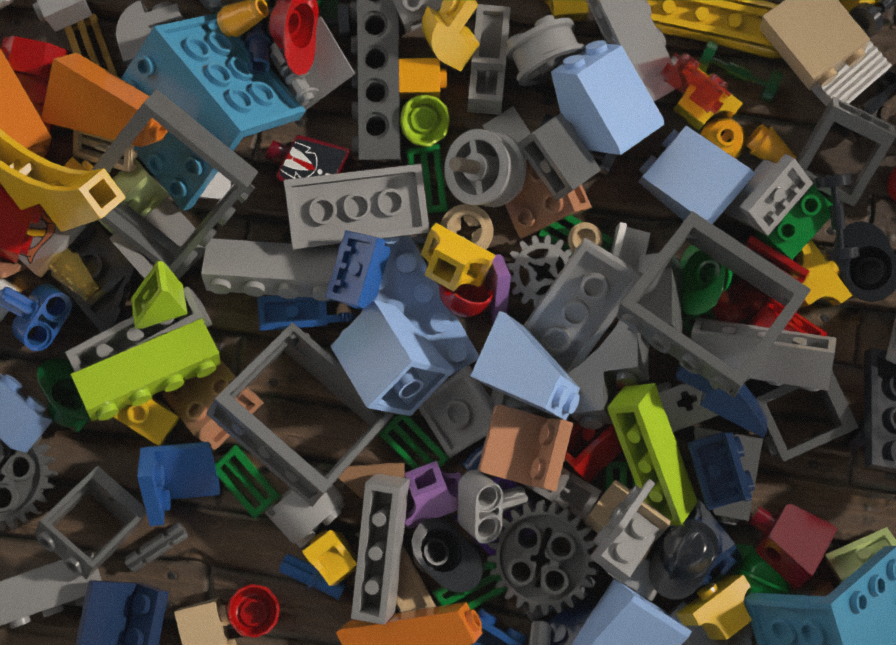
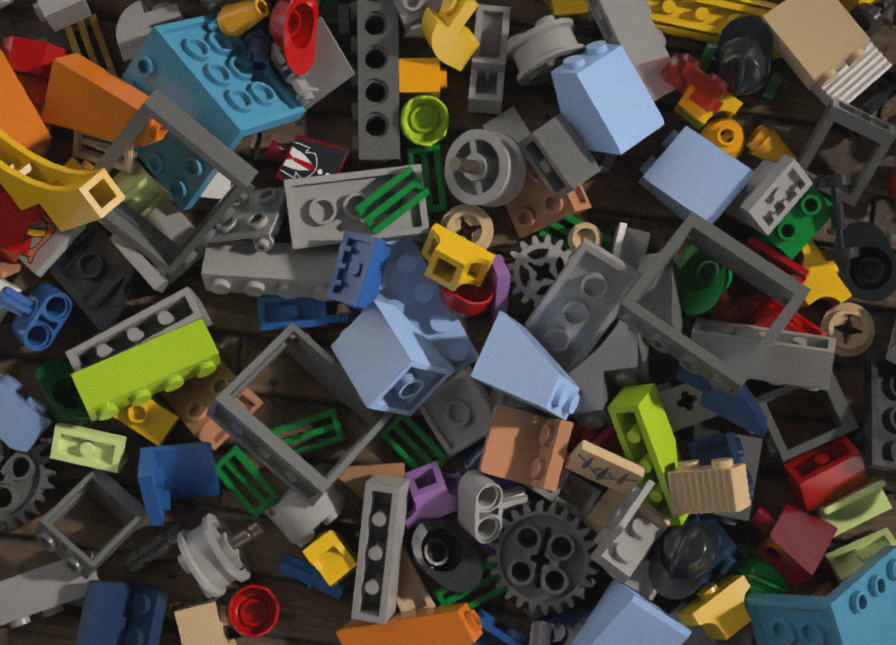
clear yellow cone [48,249,99,300] -> none
lime slope [131,261,187,329] -> none
none -> yellowish green panel [50,422,129,473]
none -> light grey wheel [177,513,264,598]
none -> light grey hinge [210,187,287,253]
none -> green tile [271,408,347,456]
none -> green tile [354,165,430,236]
none -> tan tile [565,440,645,495]
none -> tan brick [667,458,751,515]
none -> black piece [715,16,774,96]
none -> red brick [783,435,869,513]
none -> yellowish green panel [815,477,892,537]
none -> tan gear [819,302,875,357]

